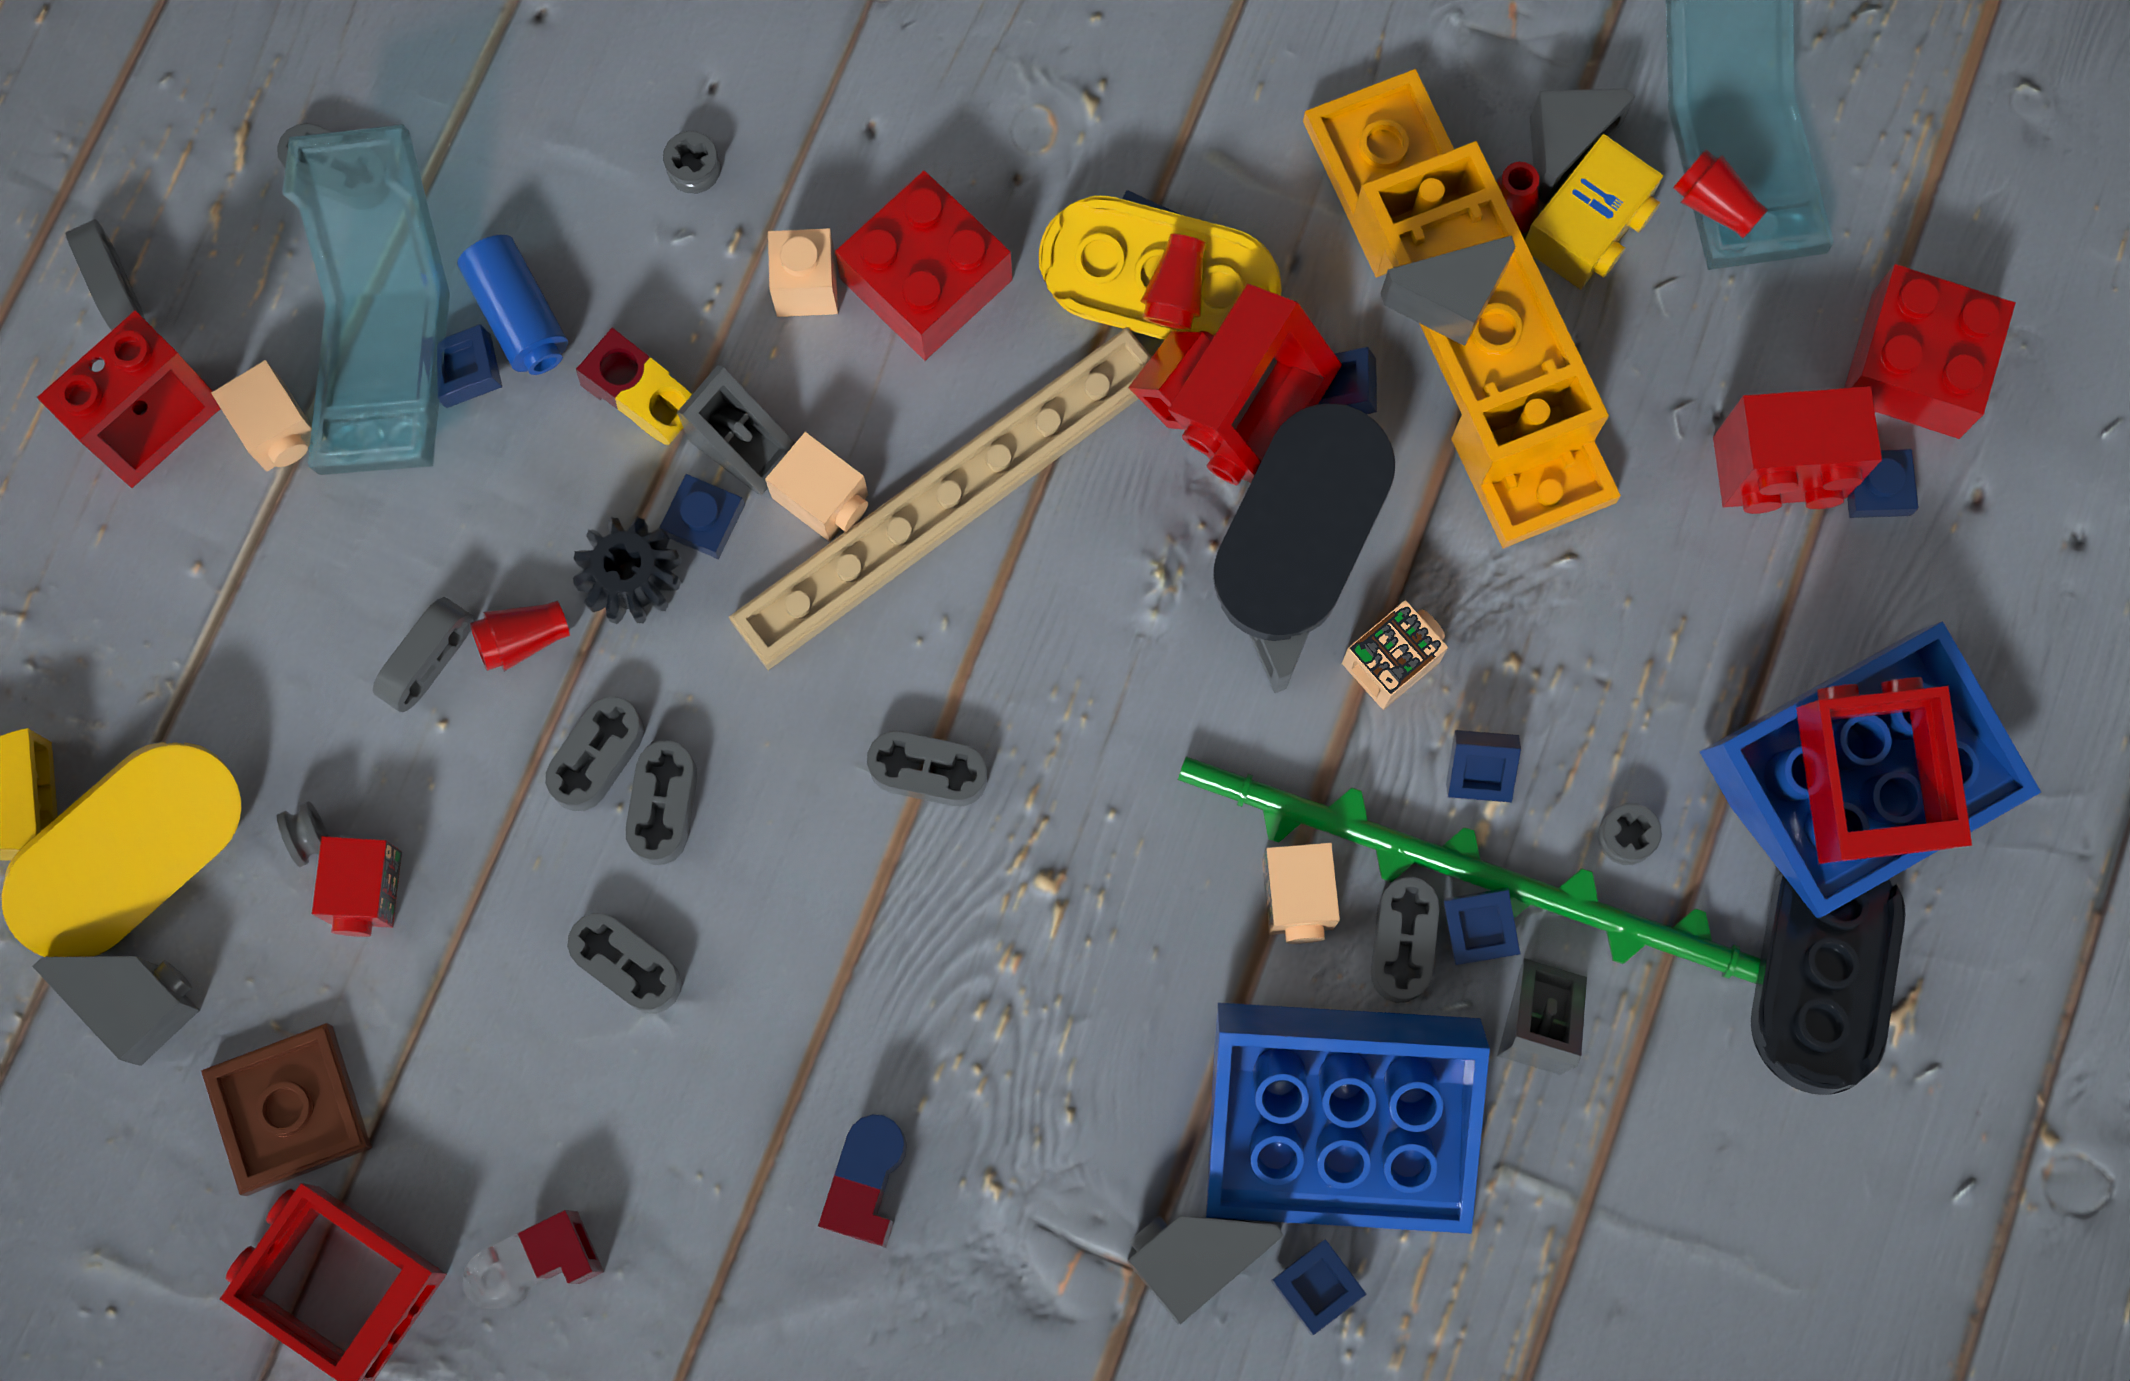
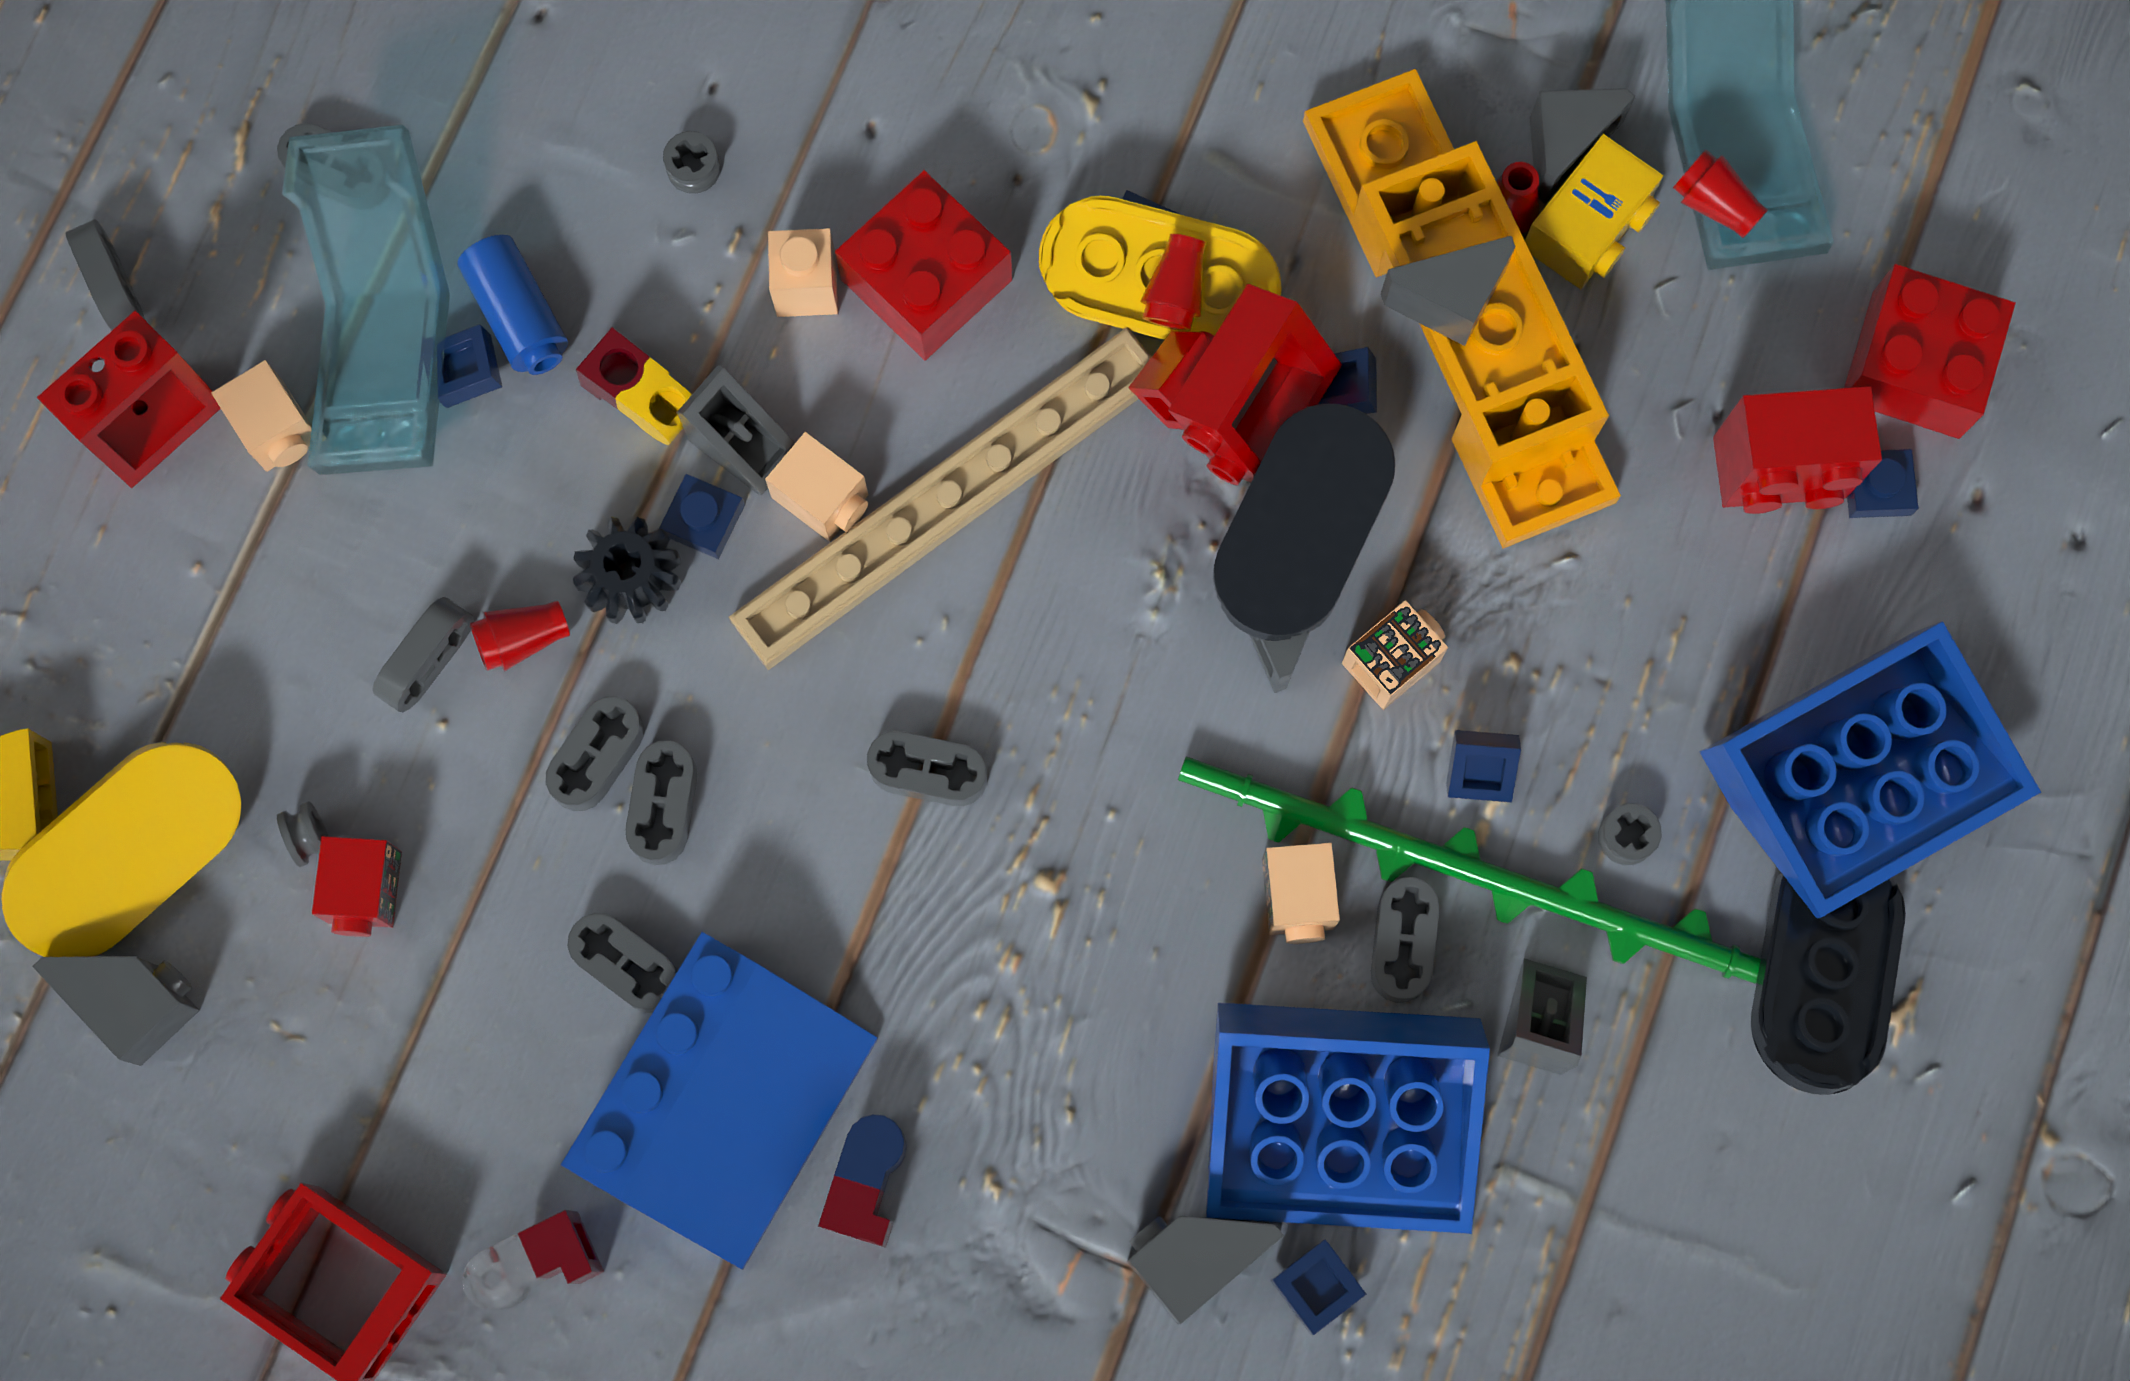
copper tile [201,1023,372,1196] -> none
dark blue plate [1444,888,1521,965] -> none
red window [1796,677,1972,864] -> none
none -> blue slope [561,932,878,1270]

